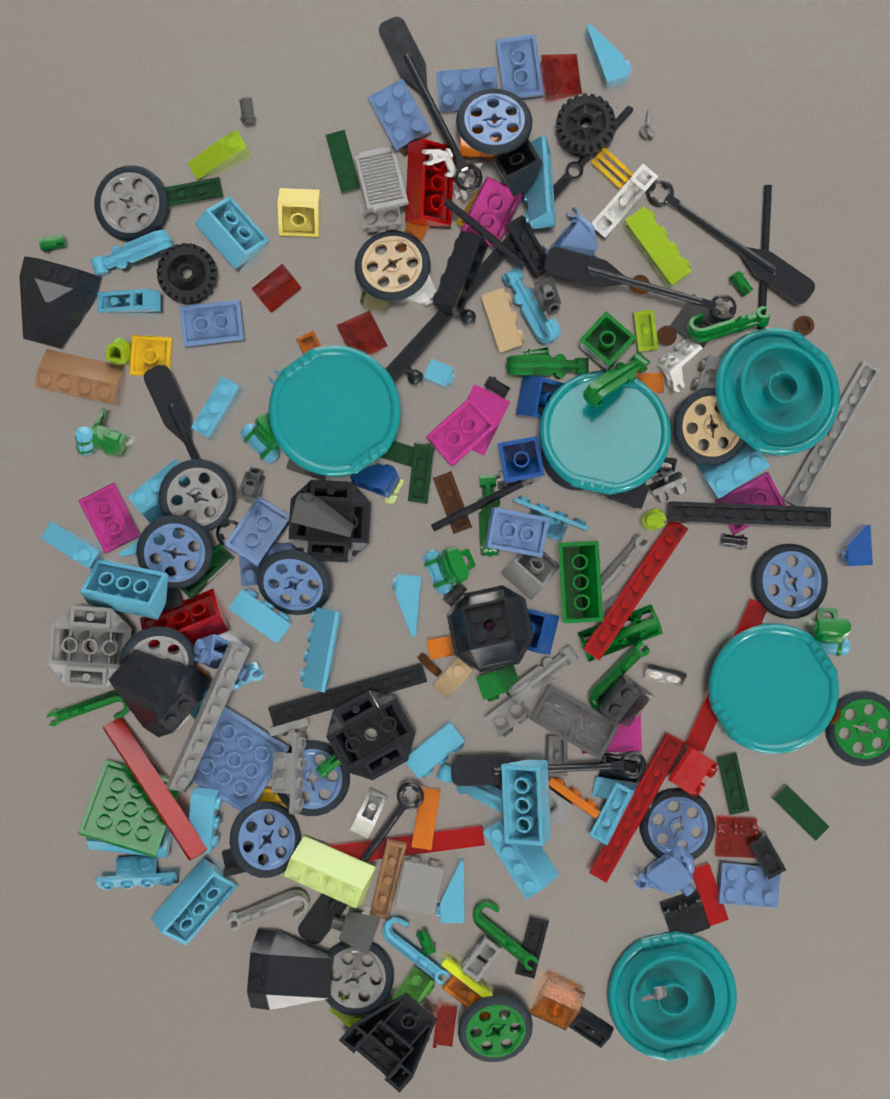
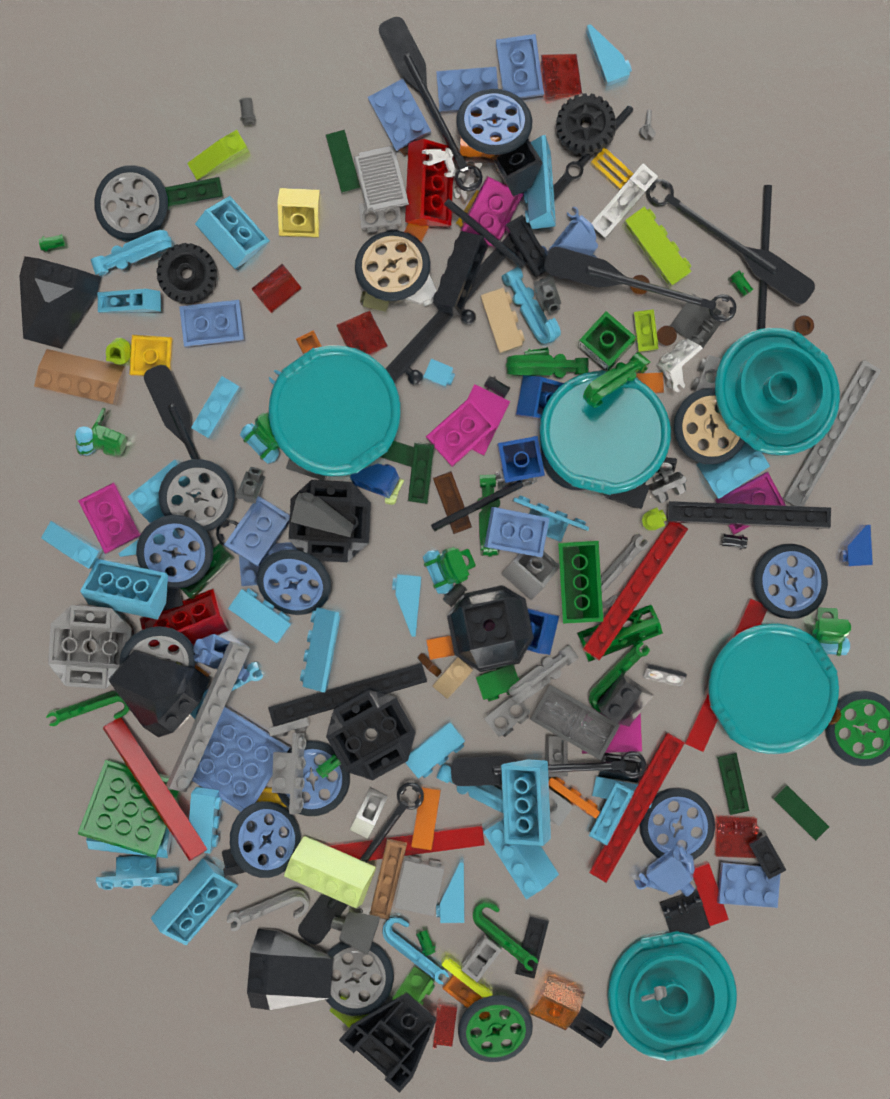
red slope [668,746,718,797] -> none
green piece [687,306,771,343] -> none

